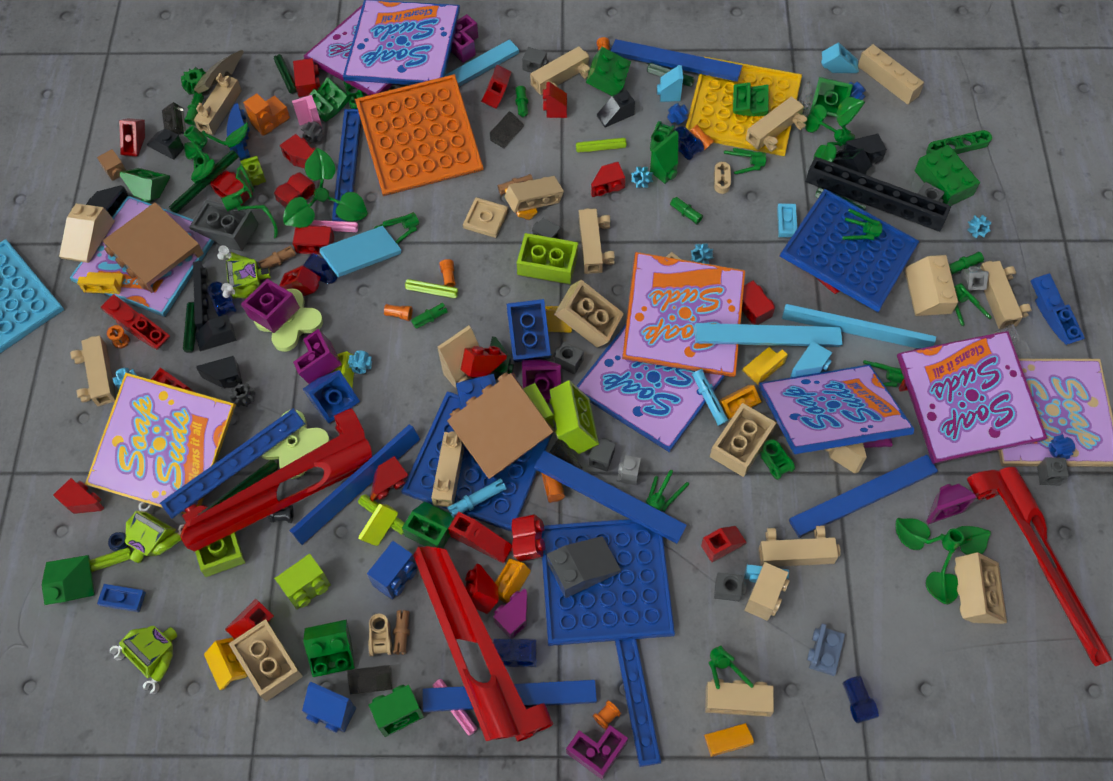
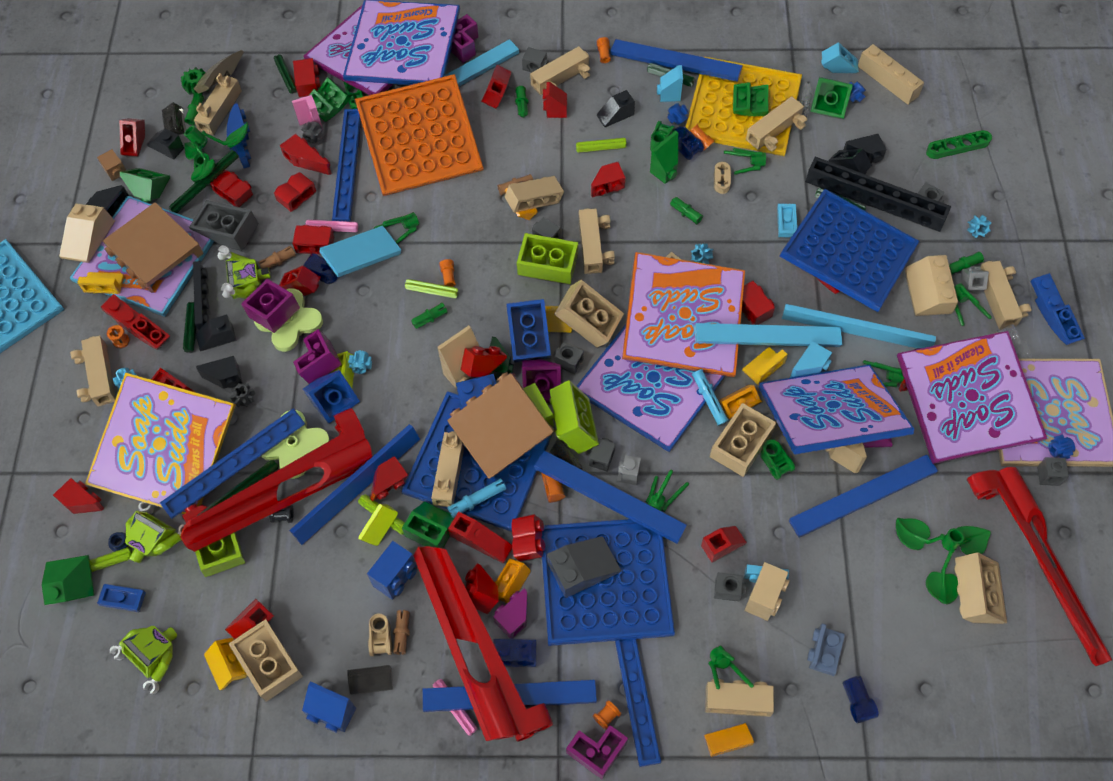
clear blue piece [207,282,237,317] -> none
green plant [221,164,278,238] -> none
lime brick [240,156,266,186] -> none
orange brick [243,93,290,136] -> none
lime brick [274,553,331,610] -> none
green plant [283,148,368,228] -> none
green slope [303,619,355,677] -> none
green brick [368,685,425,737] -> none
orange pin [384,304,413,321] -> none
tan tile [463,197,509,238] -> none
clear smoke slope [490,111,524,148] -> none
green brick [586,47,631,96] -> none
medium azure gear [631,167,653,188] -> none
tan brick [759,526,840,567] -> none
green plant [805,97,865,162] -> none
green plant [842,209,882,240] -> none
green brick [914,145,980,206] -> none
magenta slope [926,484,976,525] -> none

